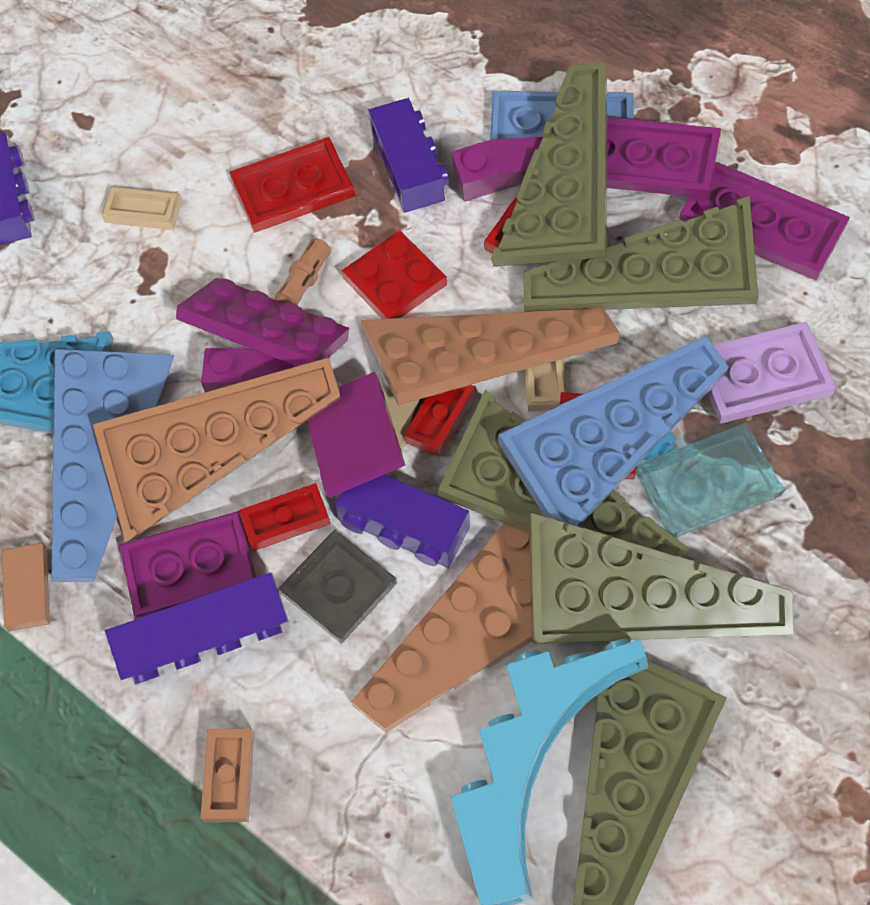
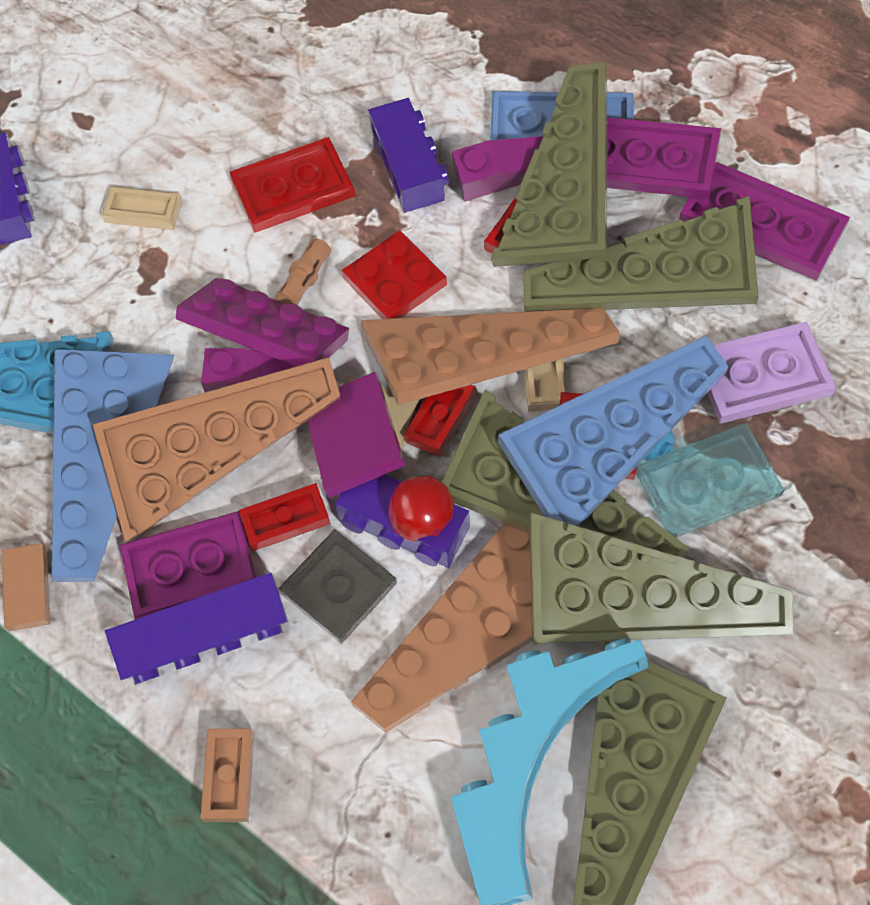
none -> red hair [388,475,454,542]

